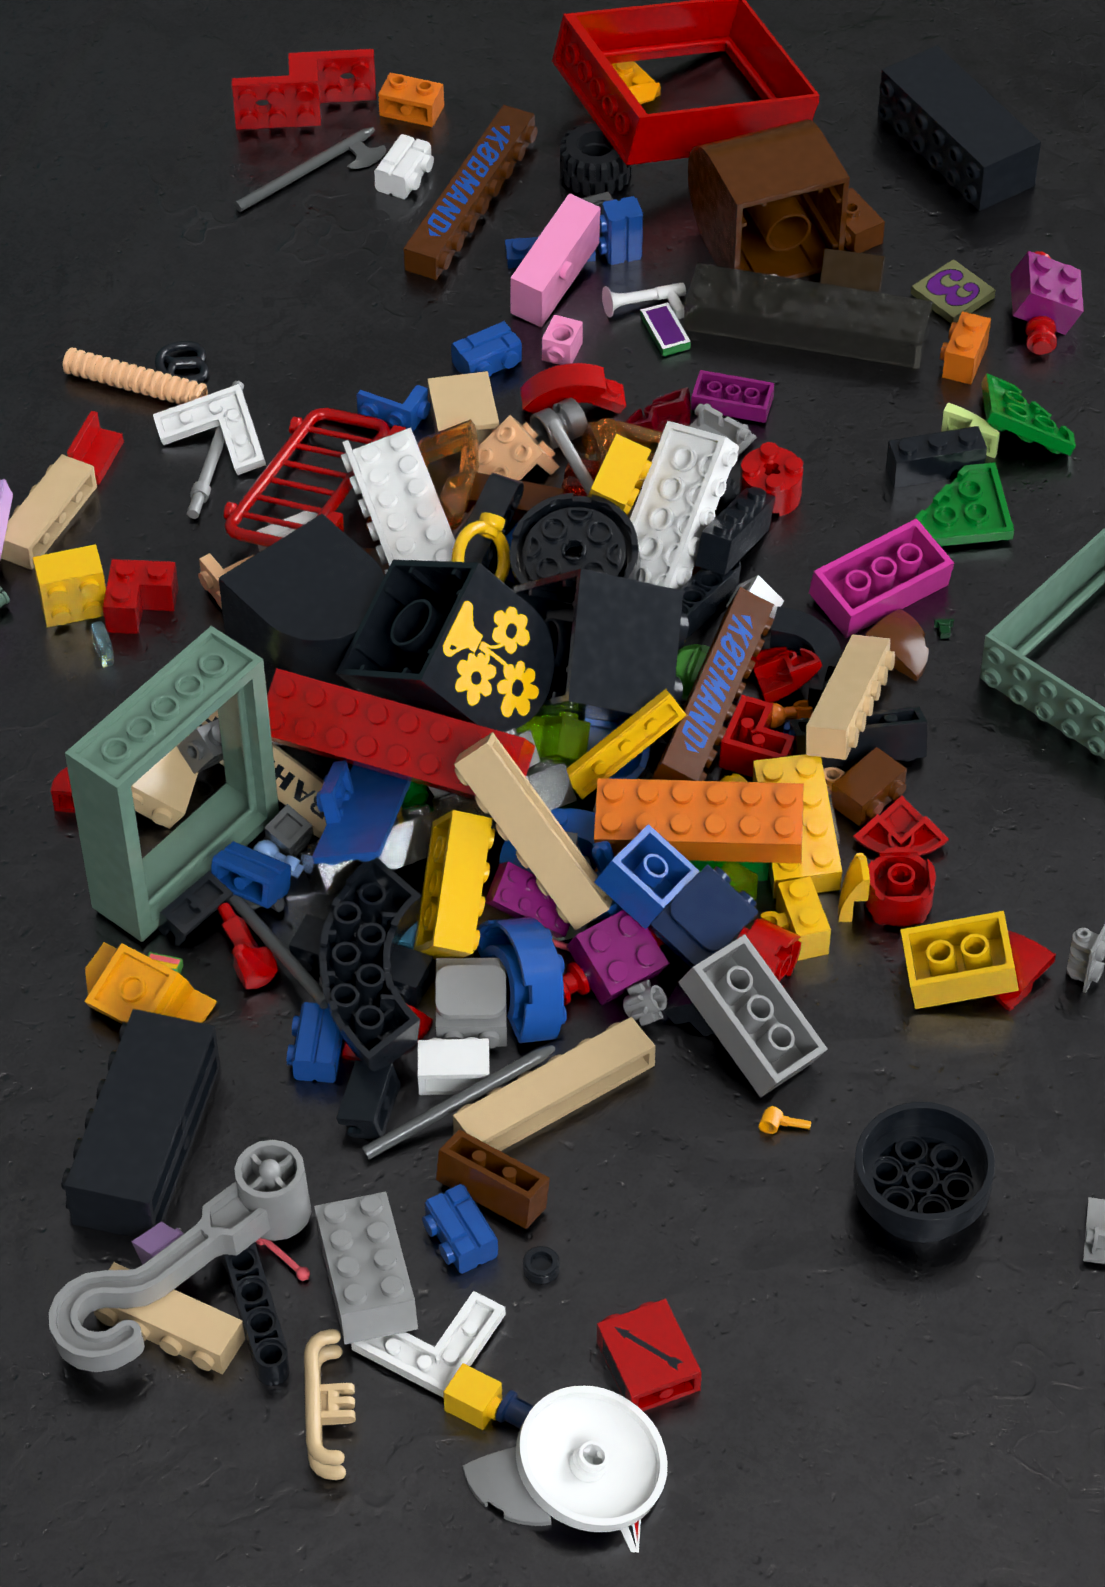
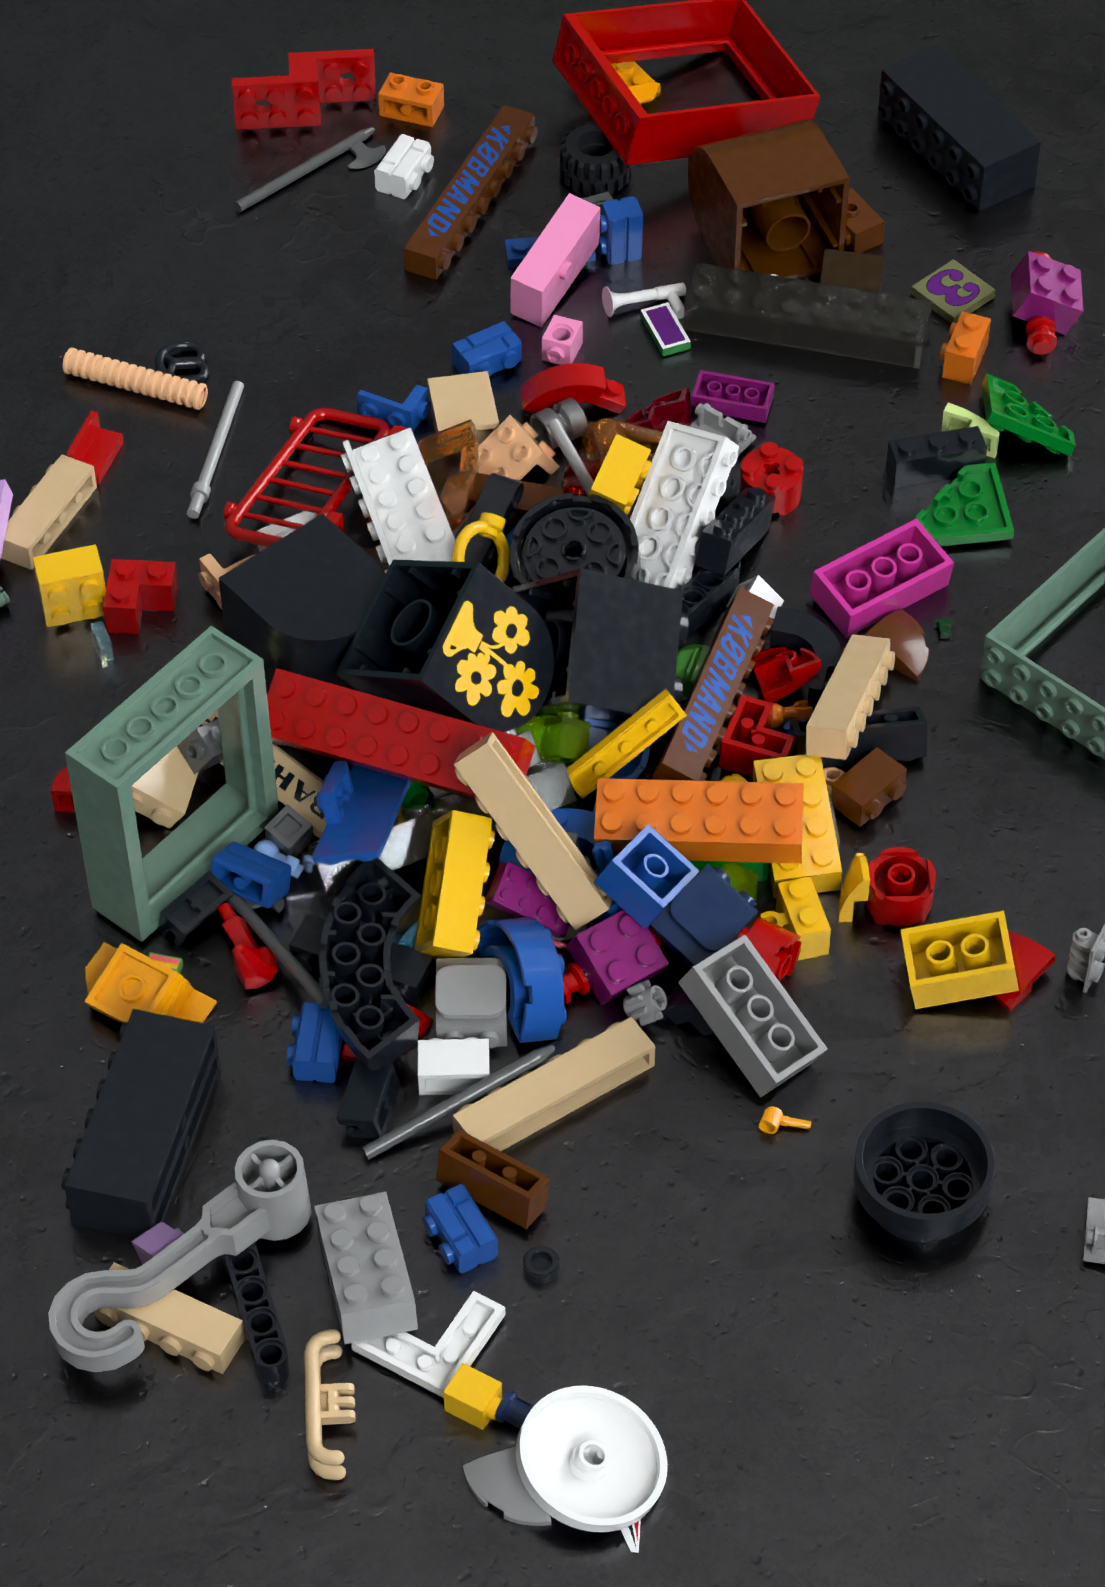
white plate [153,384,266,475] -> none
coral hinge [255,1238,310,1281] -> none
red brick [597,1299,702,1411] -> none
red brick [853,795,949,856] -> none

